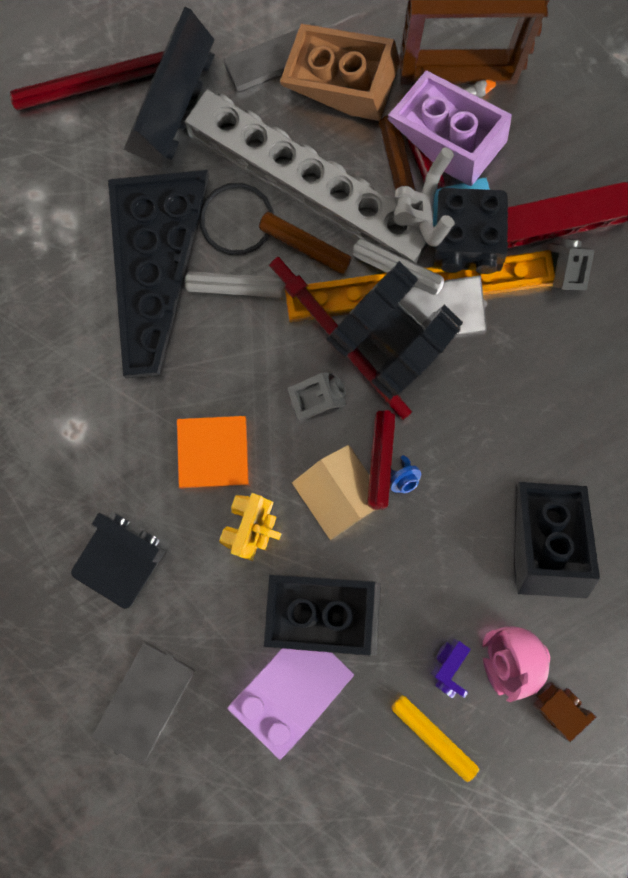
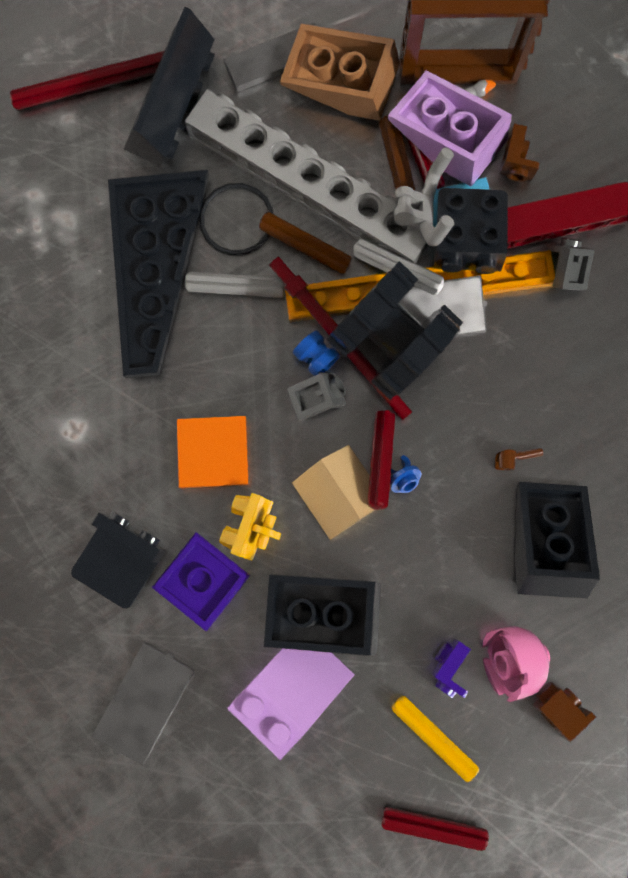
none -> dark purple tile [152,532,251,631]
none -> blue wheel [292,330,340,376]
none -> dark red axle [382,807,489,851]
none -> reddish brown hand [495,448,543,471]
none -> reddish brown bracket [499,123,540,182]

